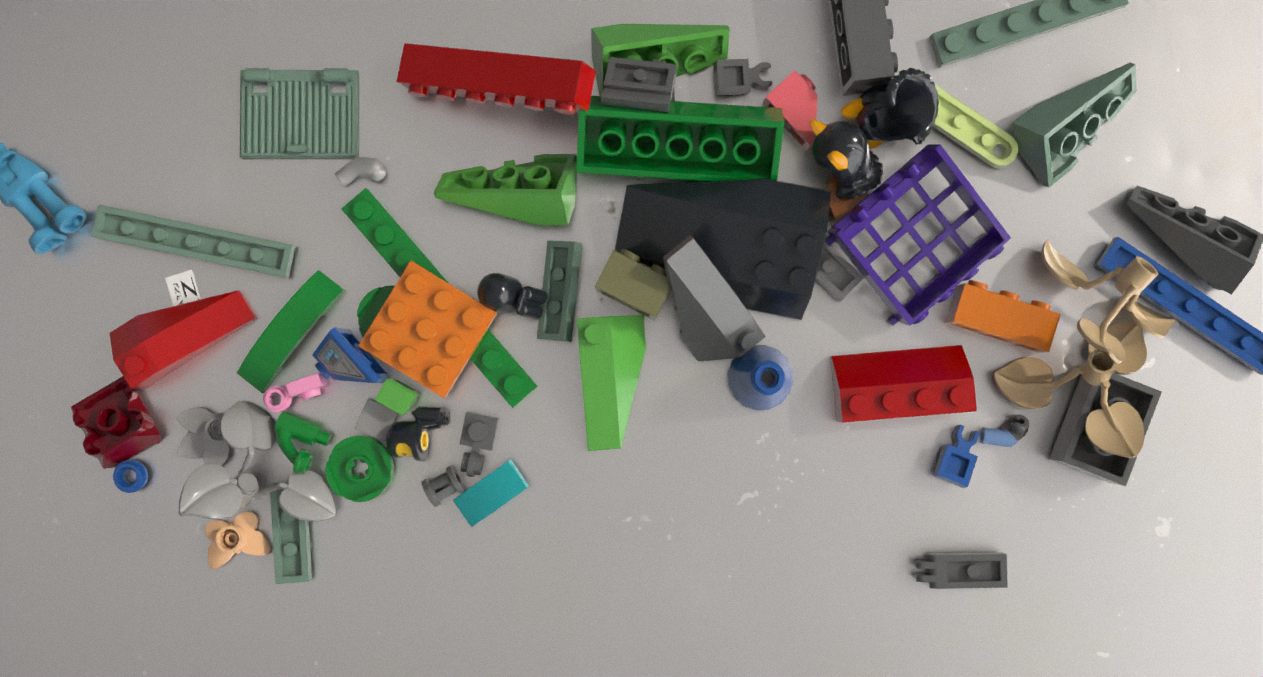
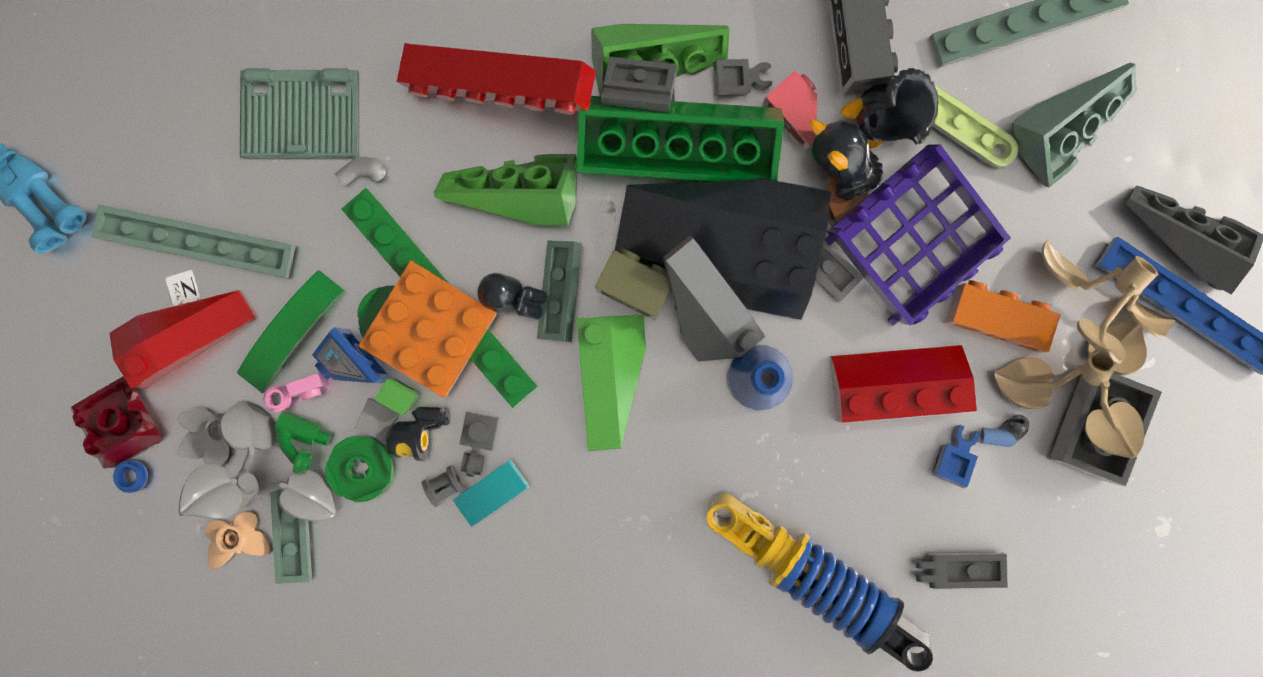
none -> piece [707,493,933,672]

